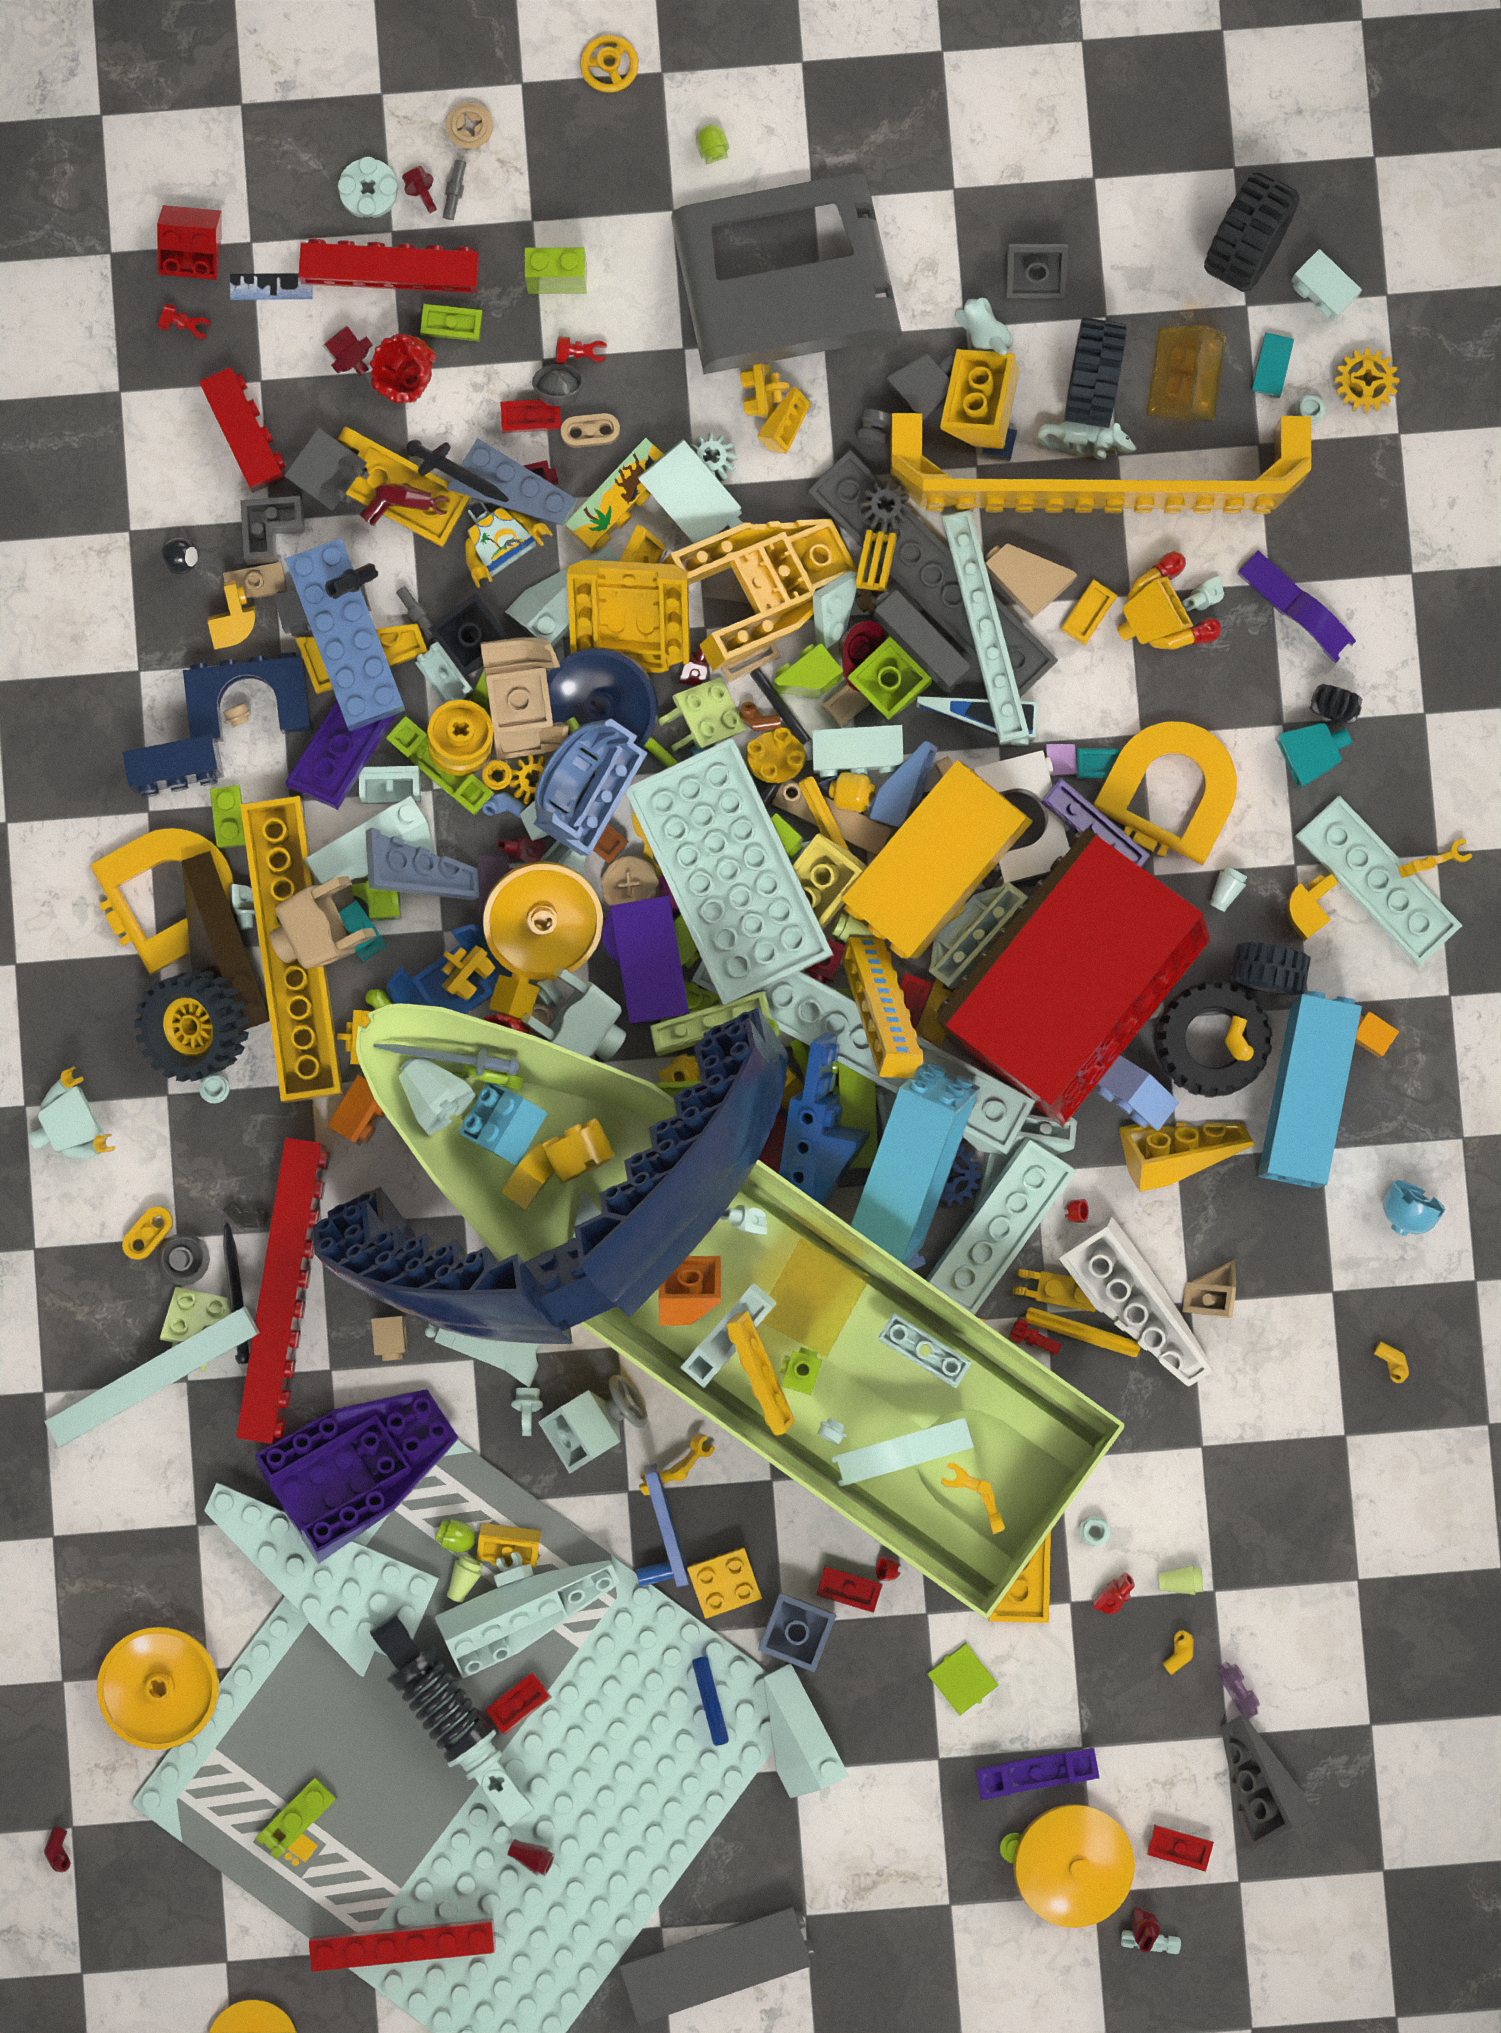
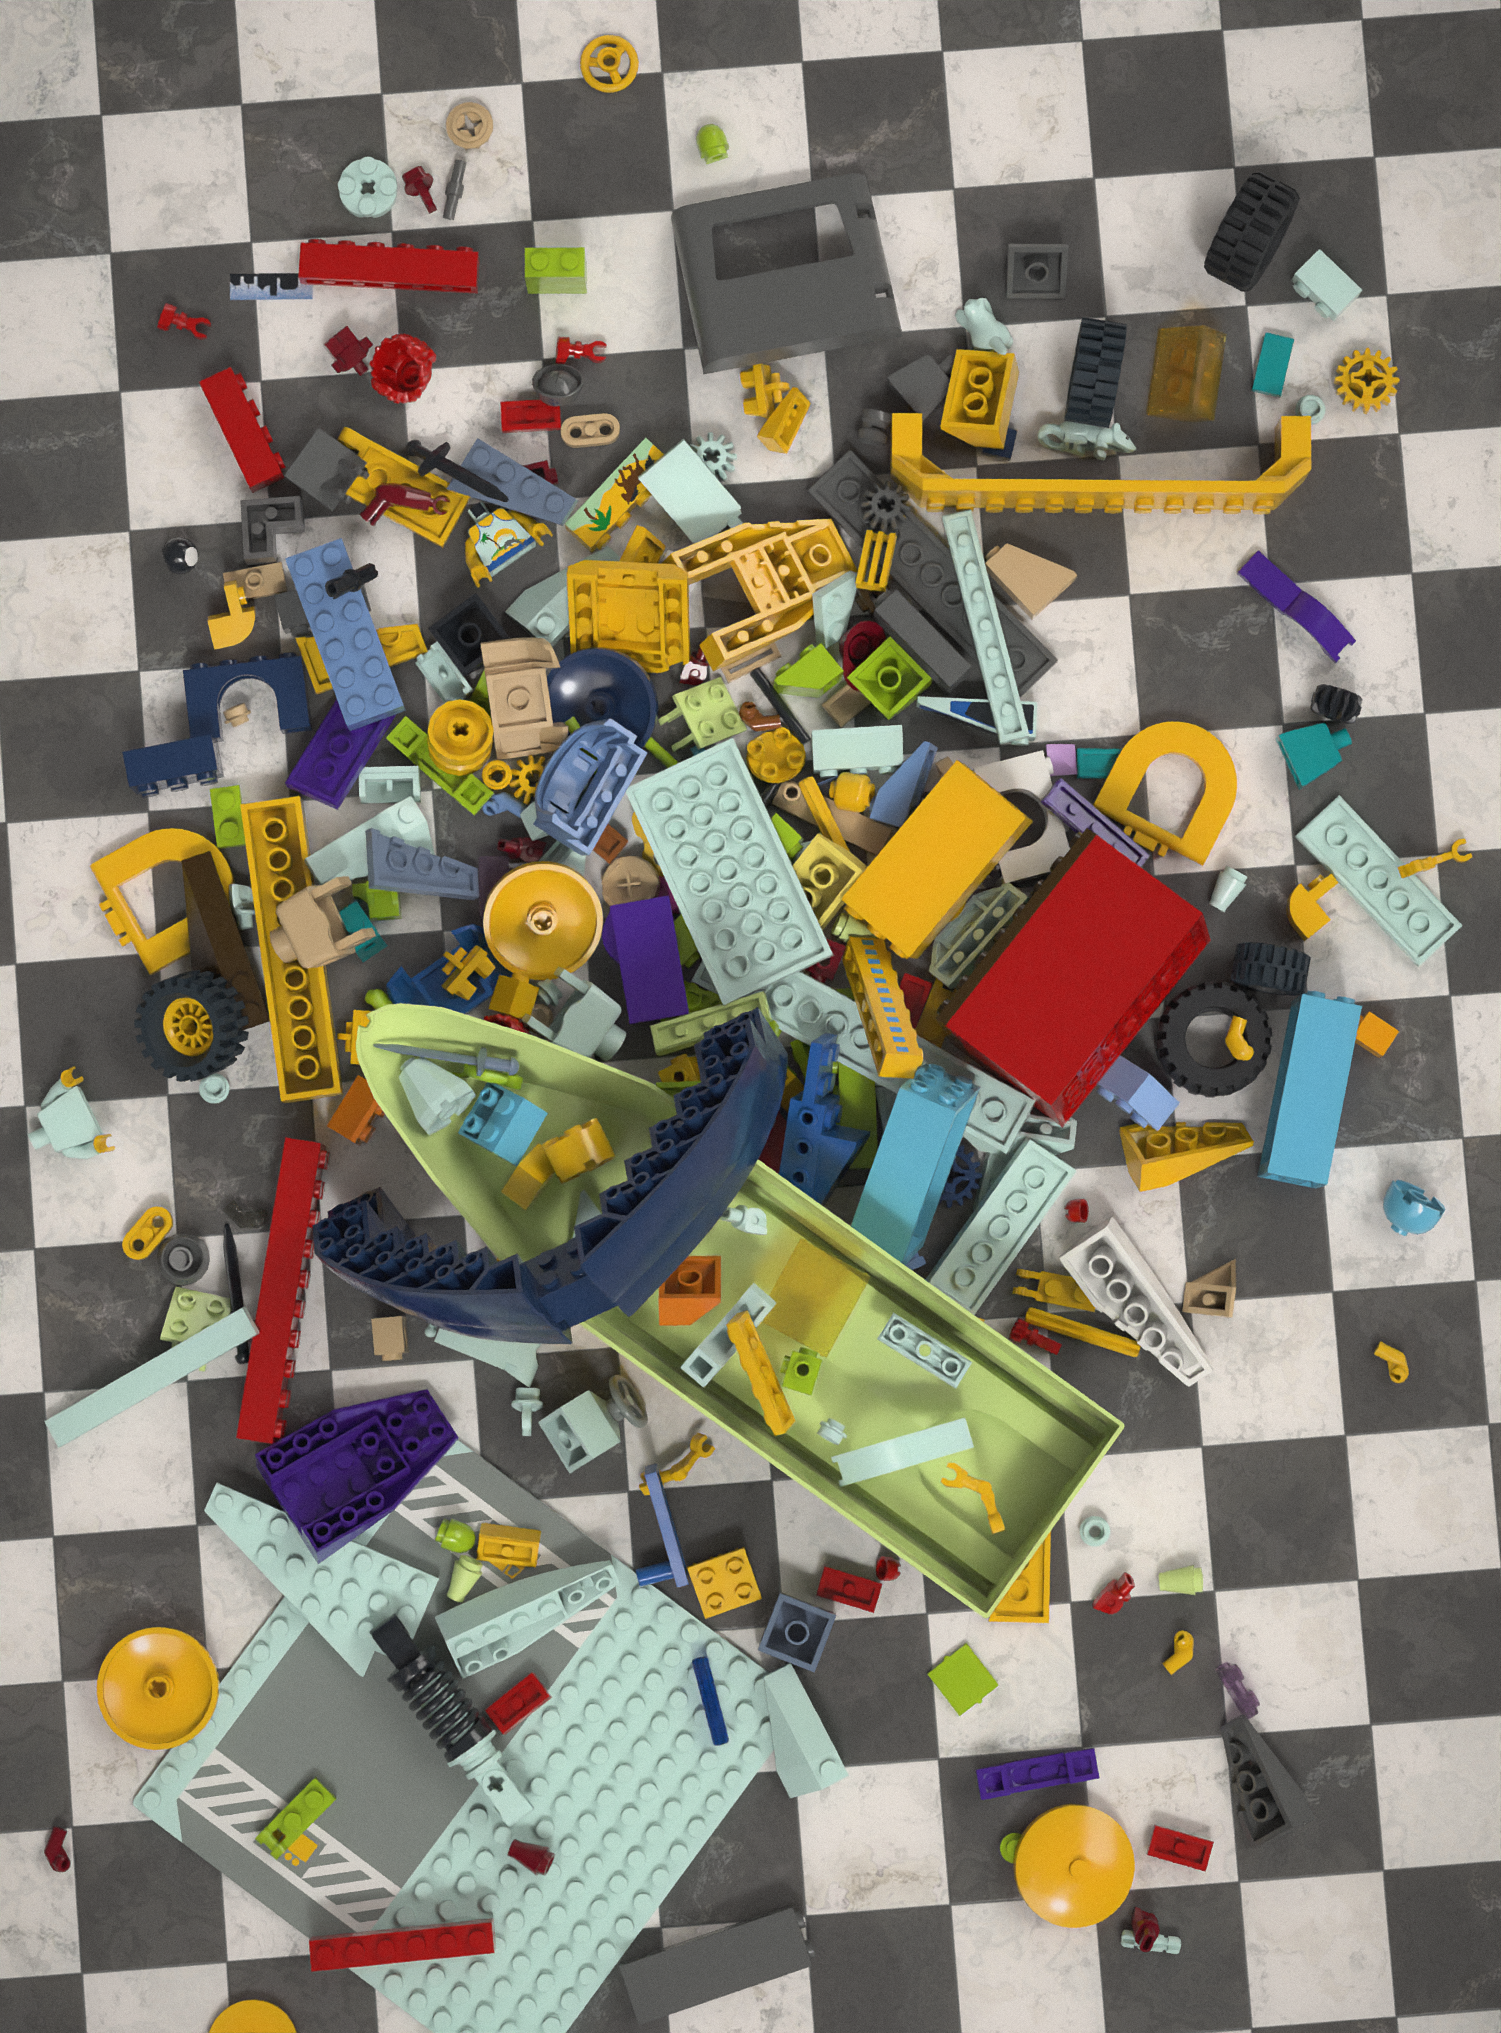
red slope [157,205,222,280] -> none
dark grey bar [396,586,435,641] -> none
lime plate [420,304,483,342] -> none
light aqua tile [494,1552,534,1587] -> none
yellow tile [1060,579,1118,646] -> none
yellow torso [1117,551,1222,650] -> none
light aqua piece [1182,576,1224,611] -> none

